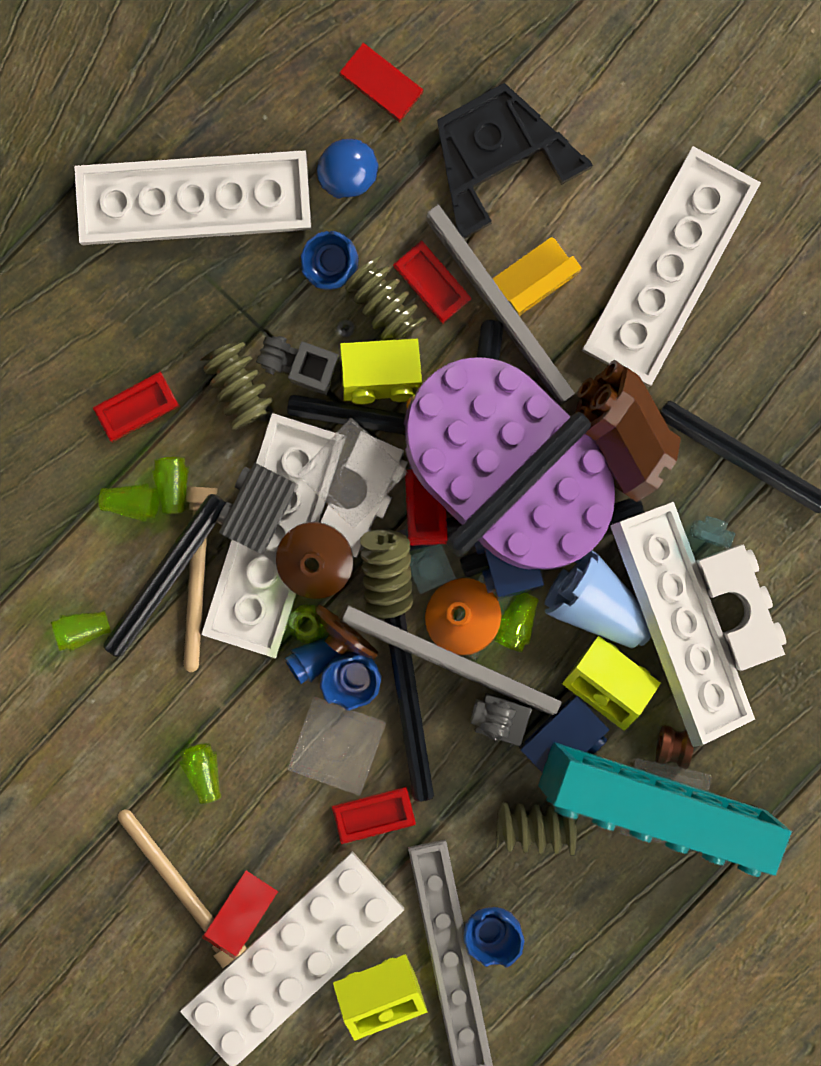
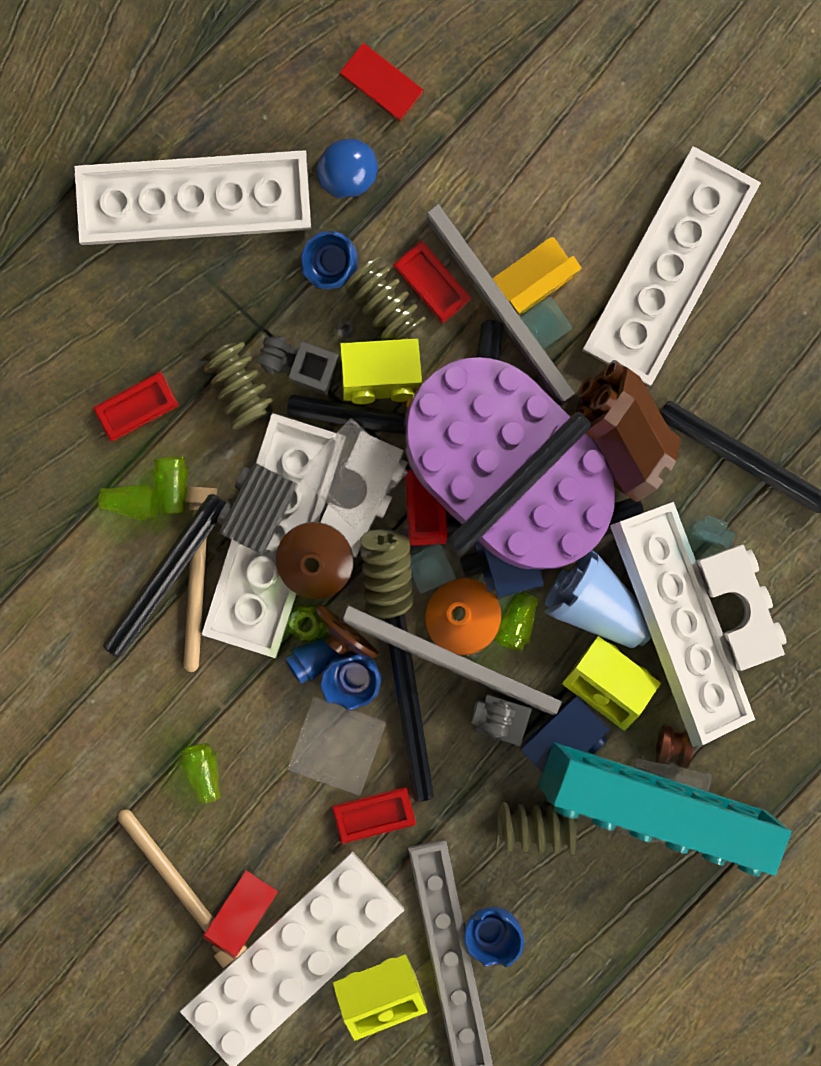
clear neon green cone [51,610,111,652] -> none
black wing [437,83,593,239] -> none
none -> clear light blue plate [521,297,573,350]

